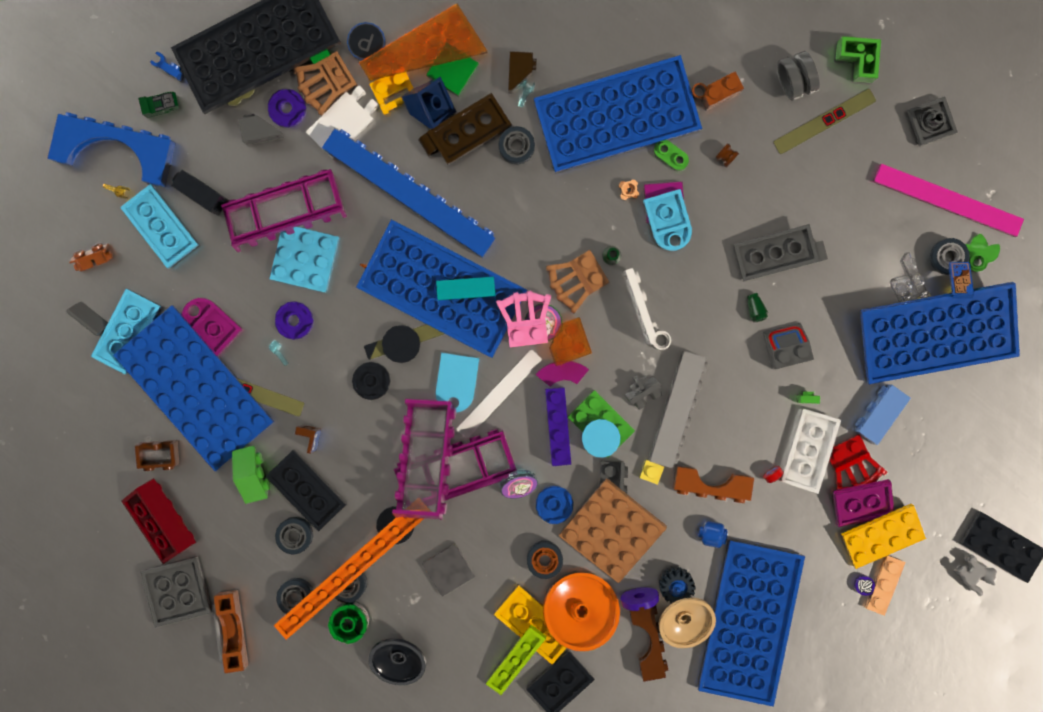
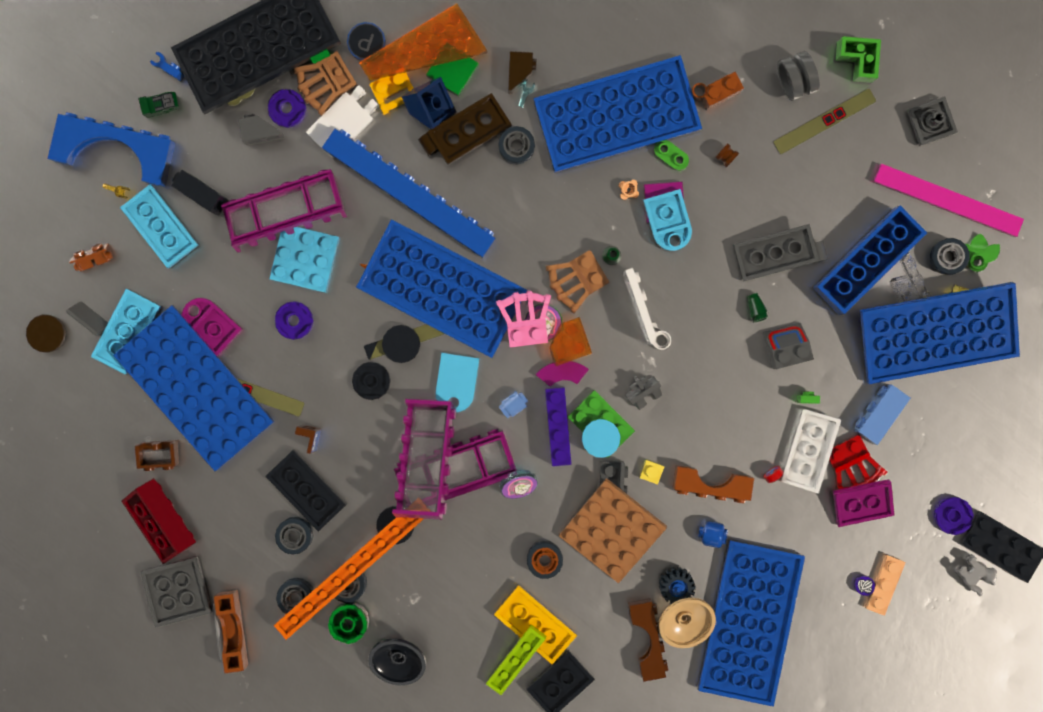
bright green brick [232,446,270,504] -> none
clear light blue hand [269,340,288,366] -> none
flat silver tile [422,544,475,597] -> none
teal tile [436,277,495,300] -> none
white sticker [457,350,542,439] -> none
blue tile [536,486,574,524] -> none
orange dish [543,573,620,651] -> none
dark purple tile [620,587,659,611] -> none
light grey brick [649,351,708,468] -> none
yellow plate [841,503,926,569] -> none
tile [948,262,974,298] -> none
none -> dark brown tile [26,314,66,352]
none -> medium blue brick [499,391,528,418]
none -> blue brick [812,205,927,315]
none -> dark purple tile [934,496,974,535]

